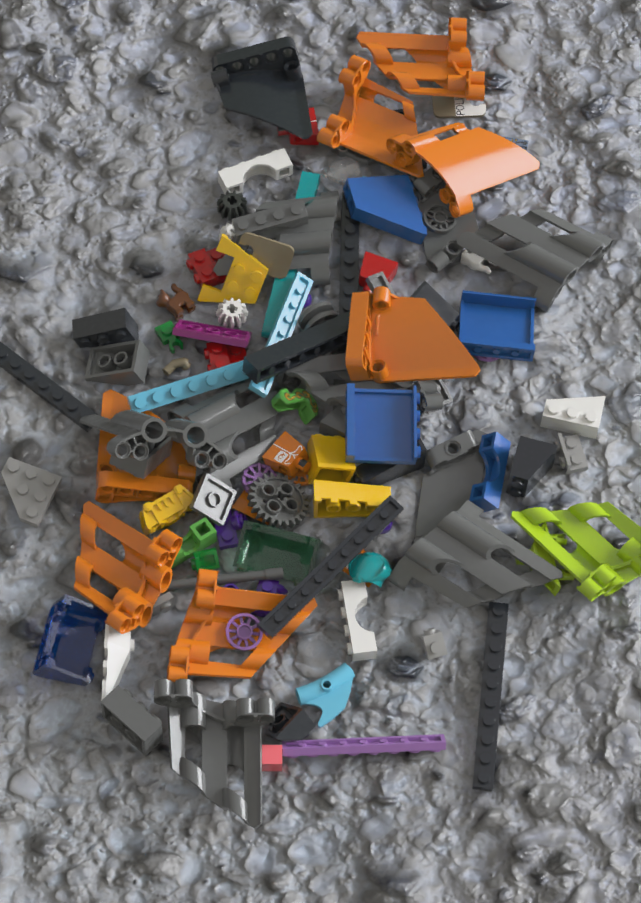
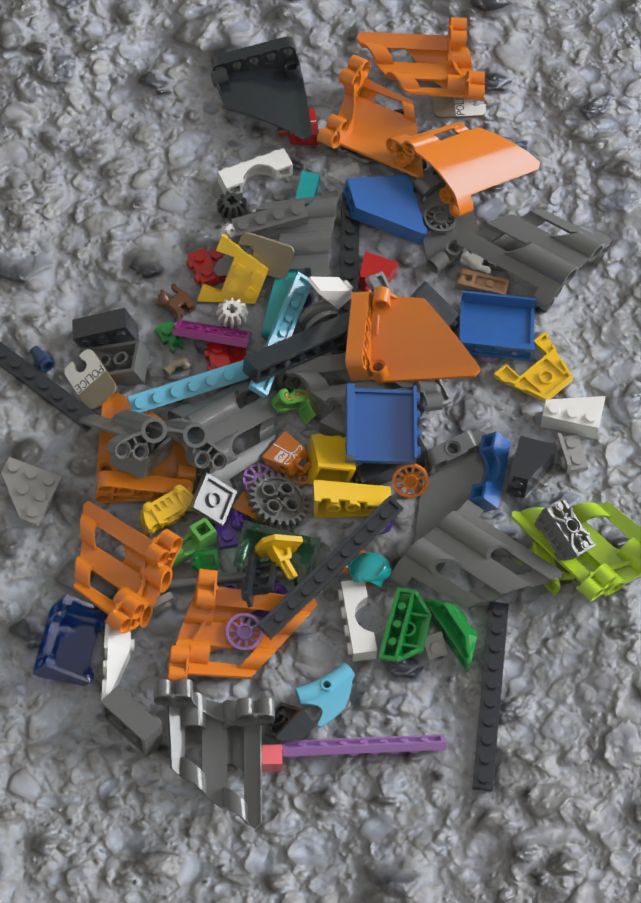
none -> dark blue cone [30,346,54,372]
none -> piece [65,349,117,410]
none -> black bracket [241,545,277,608]
none -> yellow piece [255,534,303,581]
none -> white wedge [307,276,353,309]
none -> green wedge [378,587,432,662]
none -> orange wheel [392,464,429,498]
none -> green wedge [425,599,478,672]
none -> medium nougat plate [455,269,510,295]
none -> yellow wing [494,332,573,403]
none -> dark grey piece [535,497,596,561]

